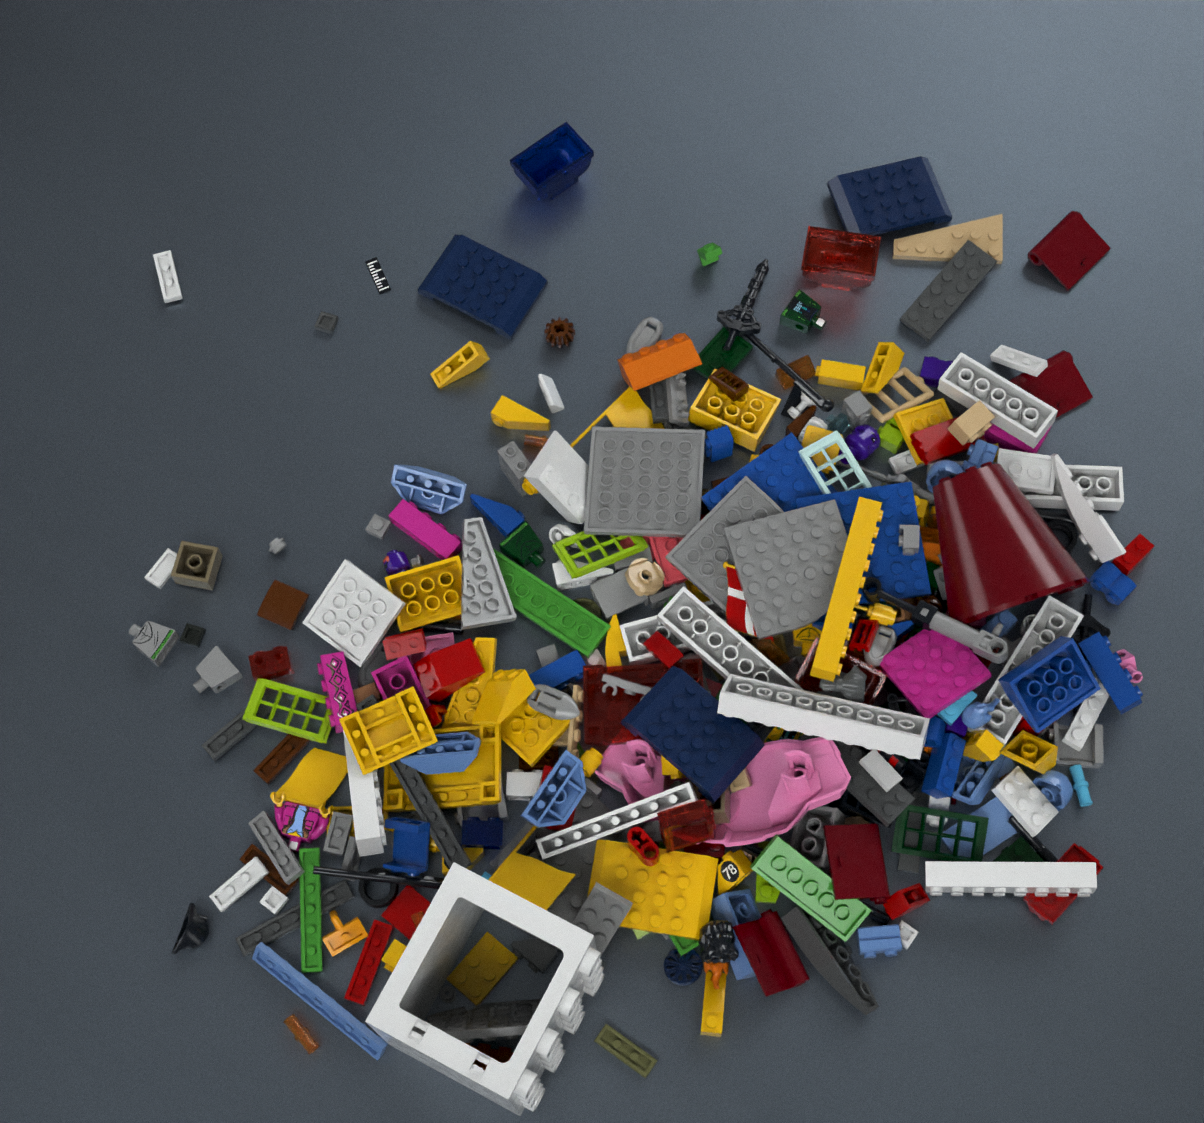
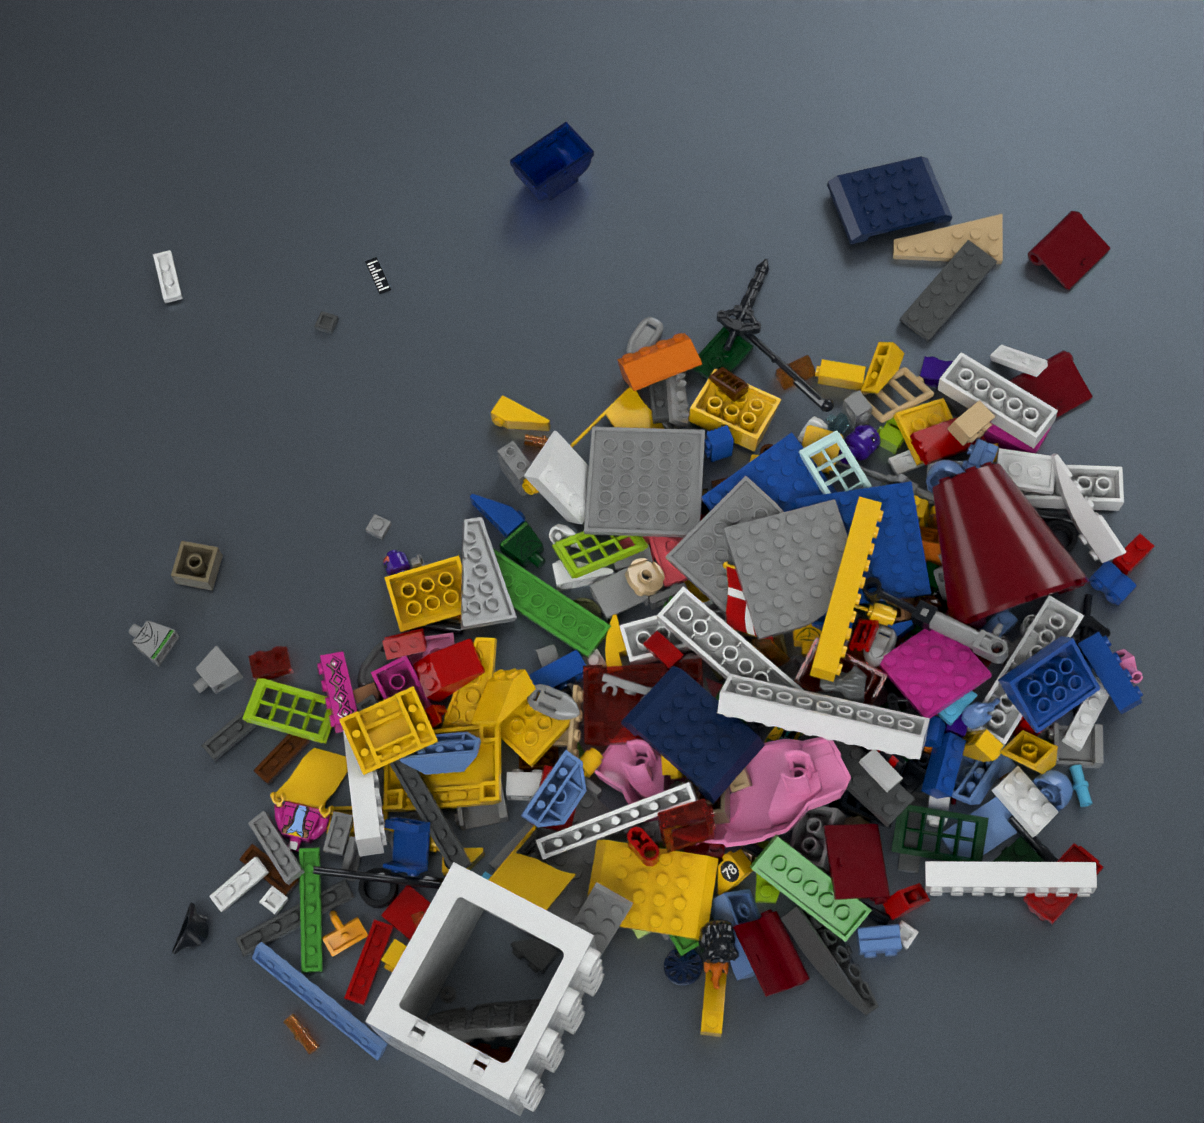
white tile [144,548,177,590] -> none
pearl dark grey tile [179,623,206,648] -> none
reddish brown slope [257,580,310,630] -> none
light grey plate [269,537,287,555] -> none
white plate [303,559,406,667] -> none
dark pink brick [388,499,462,560] -> none
medium blue wedge [391,464,467,515] -> none
dark blue slope [418,235,548,340] -> none
yellow slope [430,340,490,389] -> none
yellow plate [446,931,519,1006] -> none
clear blue brick [461,817,505,850] -> none
white slope [538,374,564,414] -> none
reddish brown gear [544,316,575,349] -> none
olive tile [594,1024,658,1079] -> none
bright green bracket [697,242,723,266] -> none
torso [779,289,826,334] -> none
black sticker [781,381,809,419] -> none
reddish brown slope [785,405,817,440] -> none
white piece [787,391,817,420] -> none
clear red container [801,226,881,291] -> none
light grey brick [899,525,920,556] -> none

